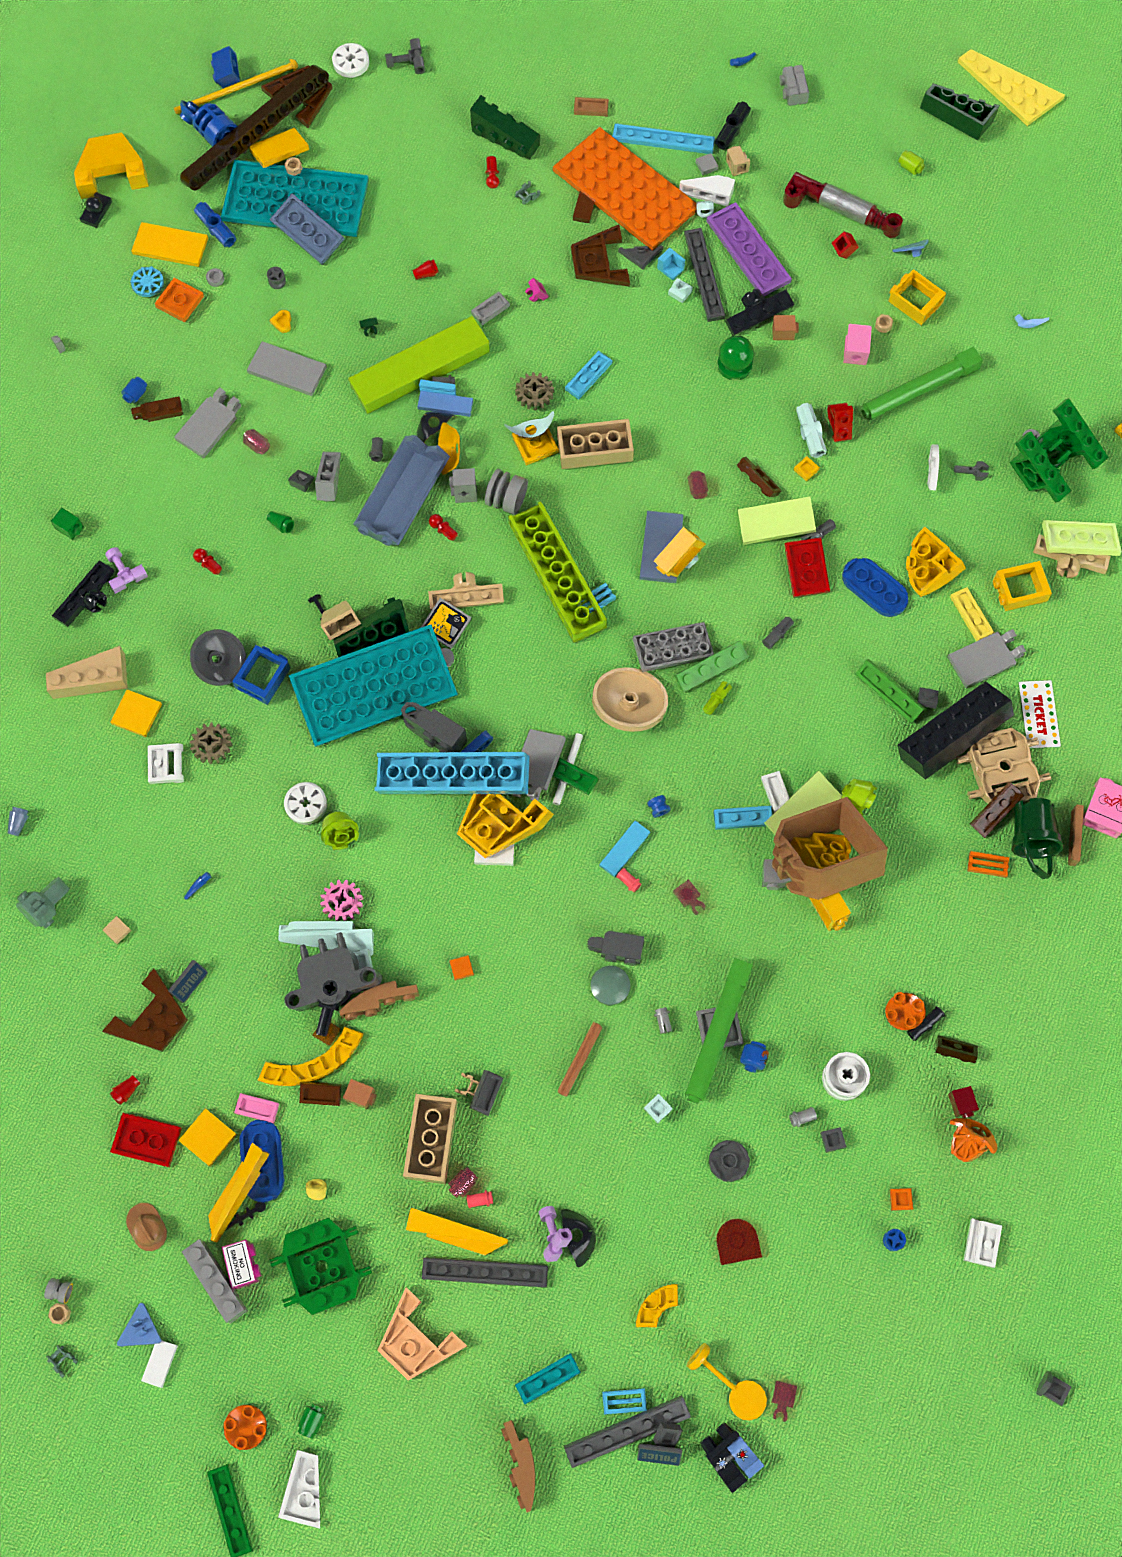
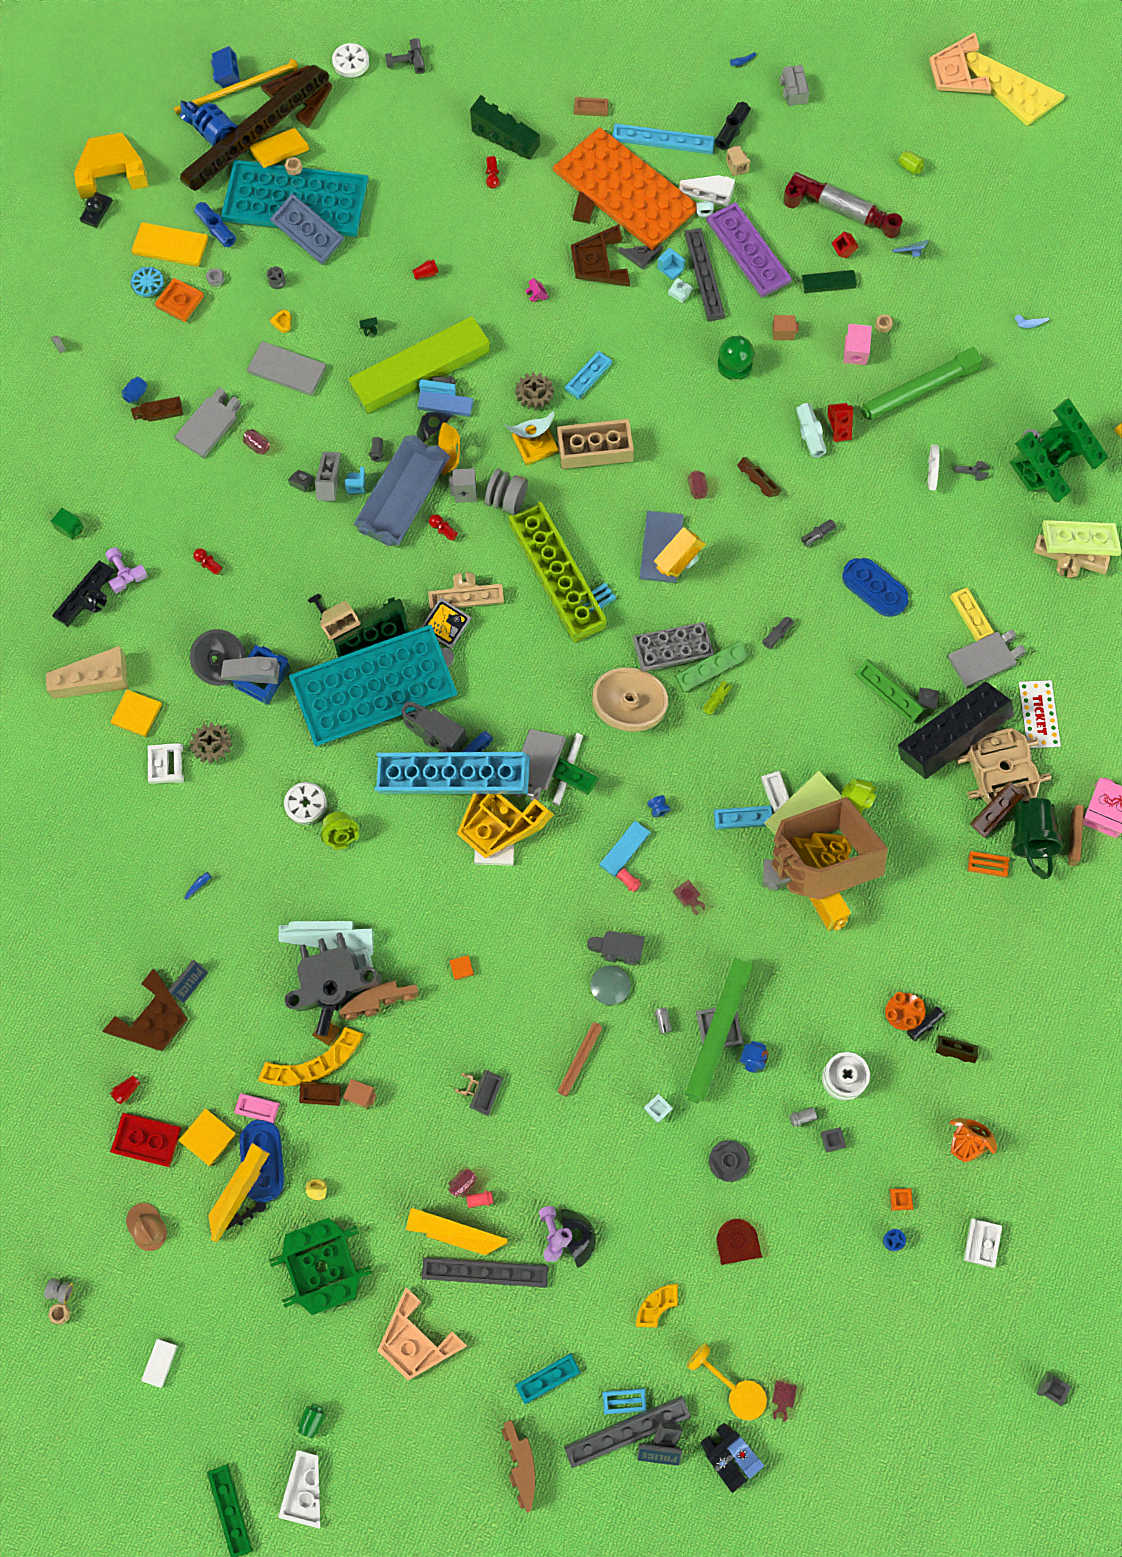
sand blue cone [7,807,29,836] -> none
sand green piece [16,877,70,929] -> none
sand green piece [46,1345,78,1378] -> none
tan tile [103,916,131,944] -> none
medium blue piece [117,1303,162,1347] -> none
light grey brick [182,1239,248,1324] -> none
brick [222,1240,261,1290] -> none
orange dish [224,1405,267,1450] -> none
green cone [267,511,295,533] -> none
bright pink gear [320,880,363,921] -> none
tan brick [403,1094,458,1184] -> none
light grey plate [471,291,510,325] -> none
sand green piece [515,181,541,204] -> none
light grey tile [695,153,718,176] -> none
black plate [725,289,795,336] -> none
yellowish green tile [738,497,816,545] -> none
red tile [784,538,830,598] -> none
yellow tile [794,456,820,482] -> none
yellow window [888,269,946,326] -> none
yellow brick [906,527,966,597] -> none
dark green wedge [920,83,1000,140] -> none
dark red brick [948,1086,979,1119] -> none
yellow window [993,561,1052,611] -> none
none -> light grey slope [221,656,280,684]
none -> medium azure panel [345,467,366,494]
none -> dark green tile [802,270,857,293]
none -> light nougat wing [929,32,991,94]

